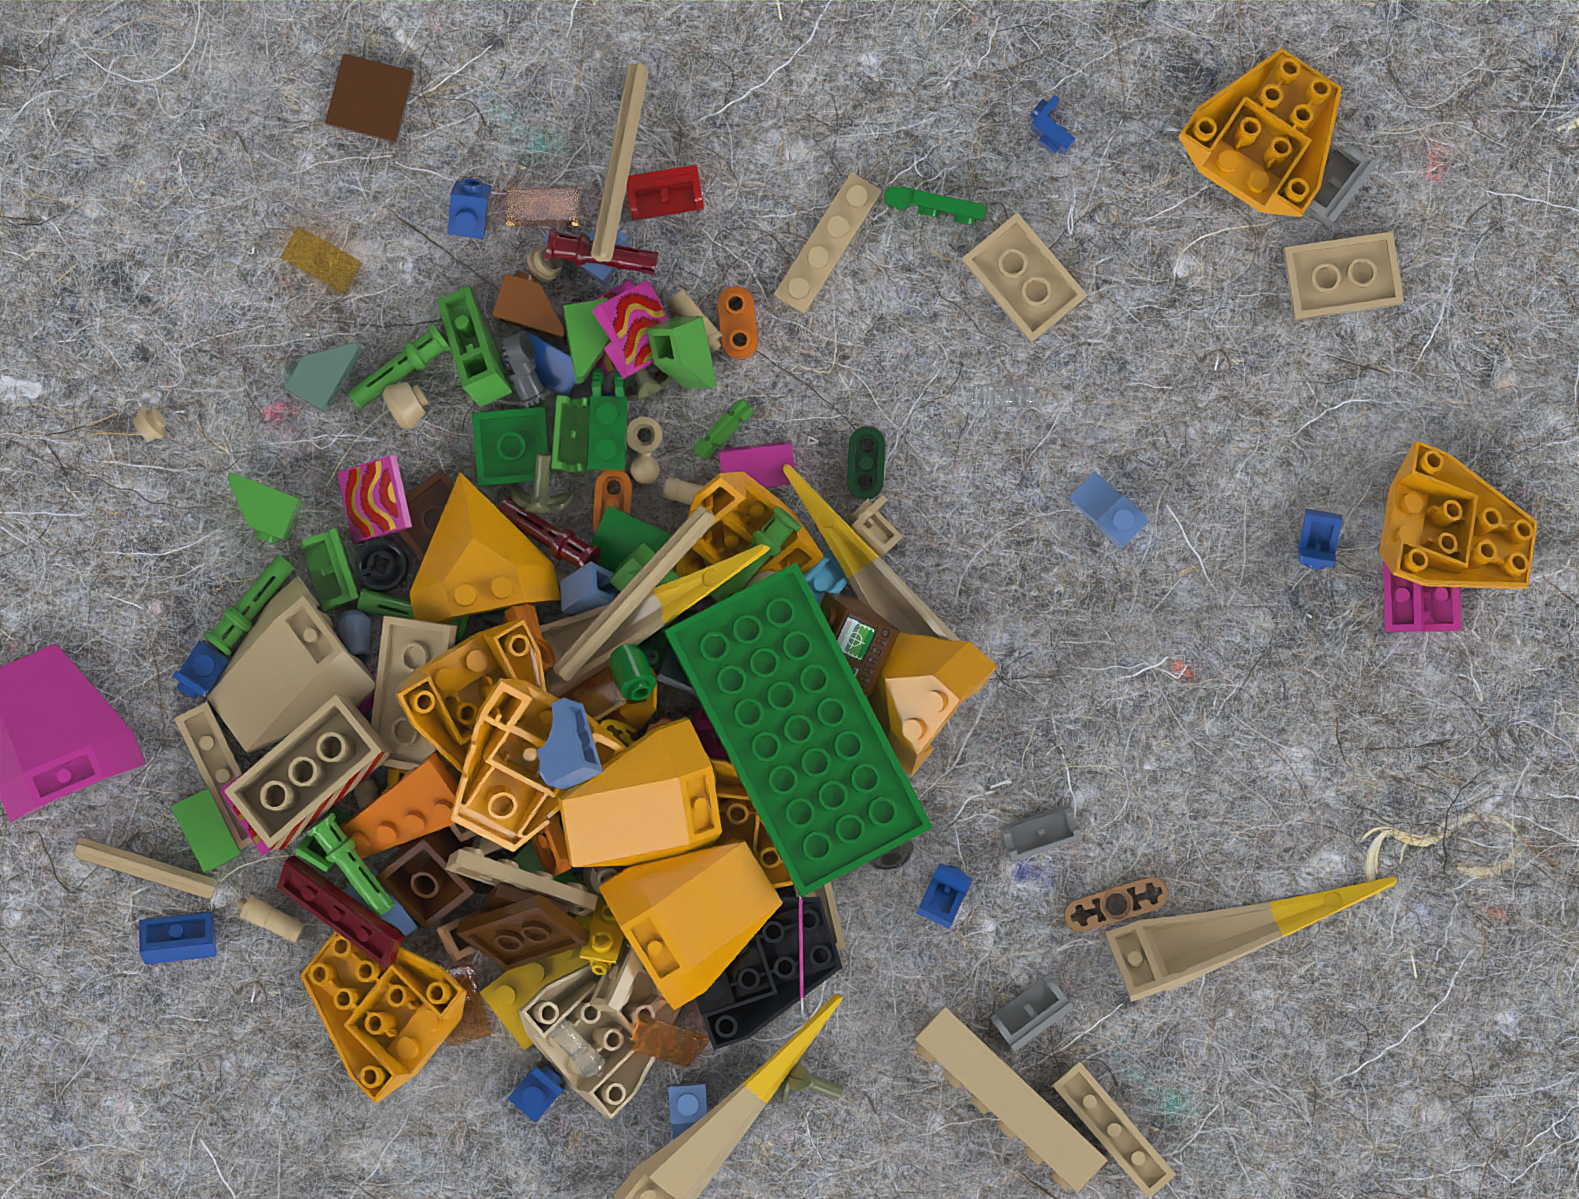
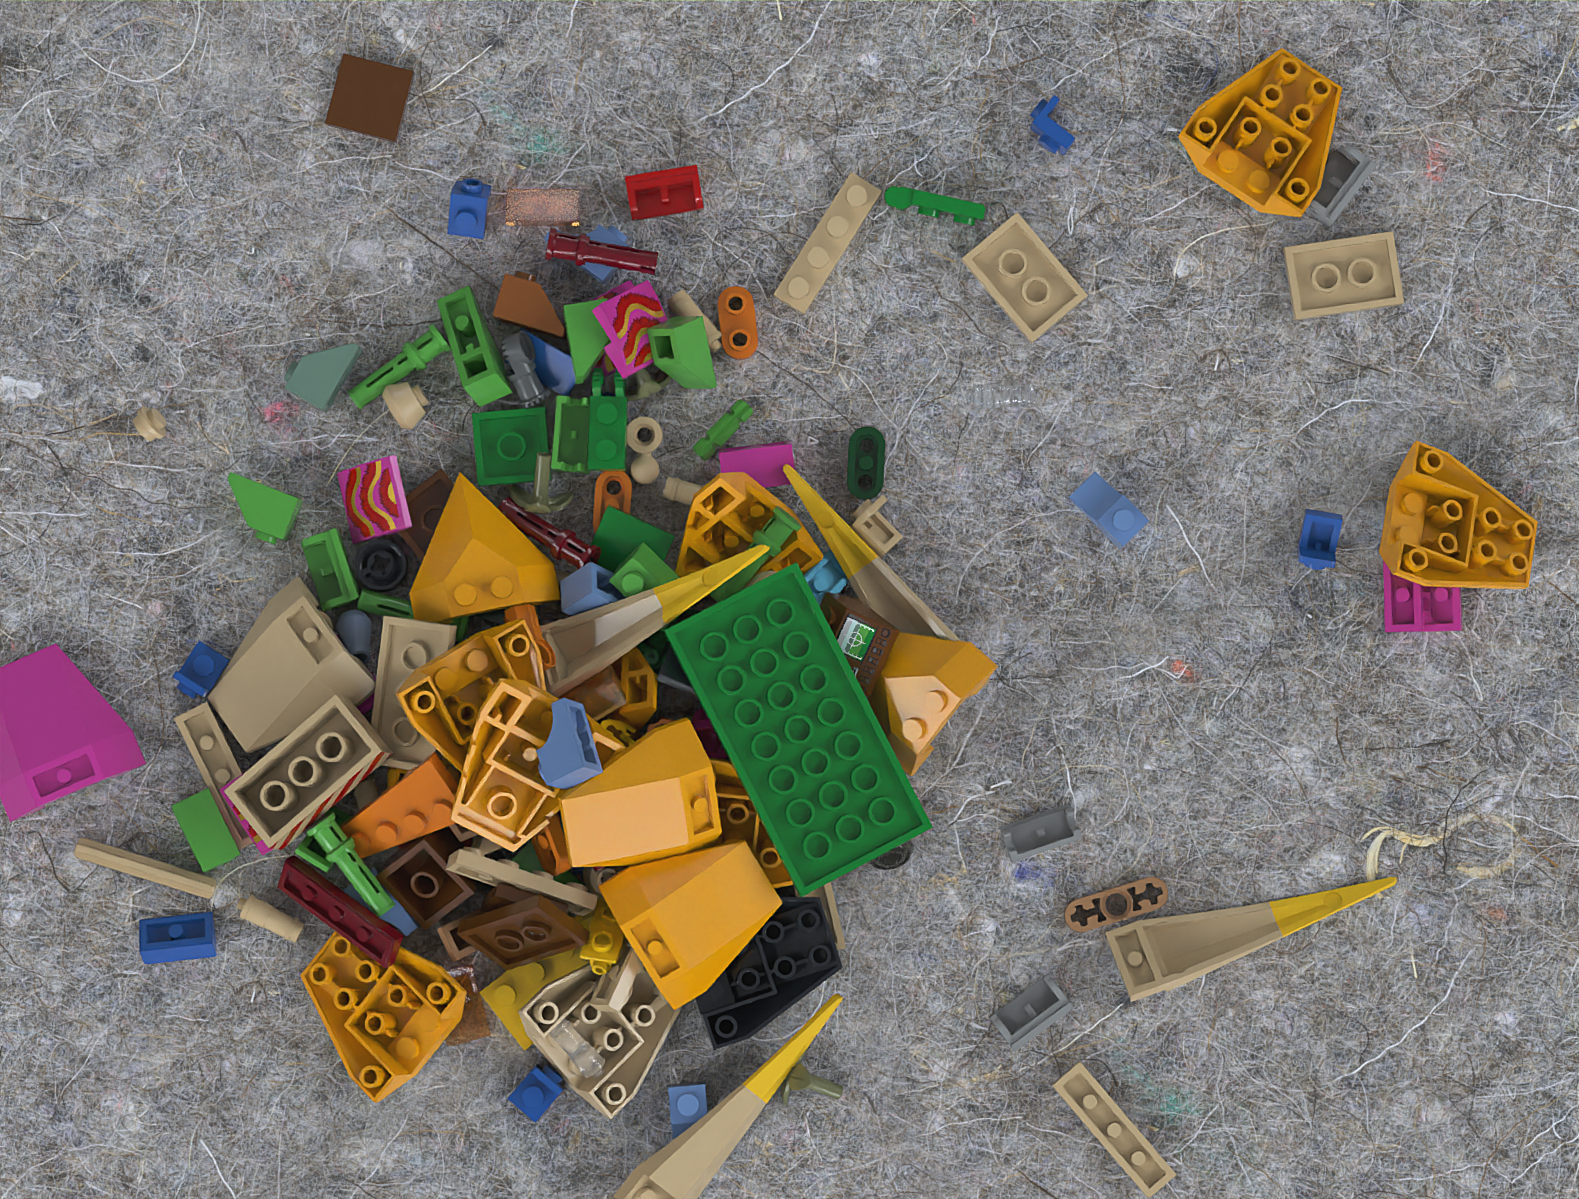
bright green pin [203,554,296,656] -> none
clear yellow plate [280,226,363,295] -> none
tan plate [527,246,562,282] -> none
tan axle [553,506,715,681] -> none
tan axle [591,63,649,262] -> none
green brick [610,644,656,701] -> none
clear orange slope [628,1013,710,1068] -> none
dark pink piece [796,896,807,1016] -> none
tan brick [914,1005,1108,1193] -> none
blue bracket [916,863,973,929] -> none

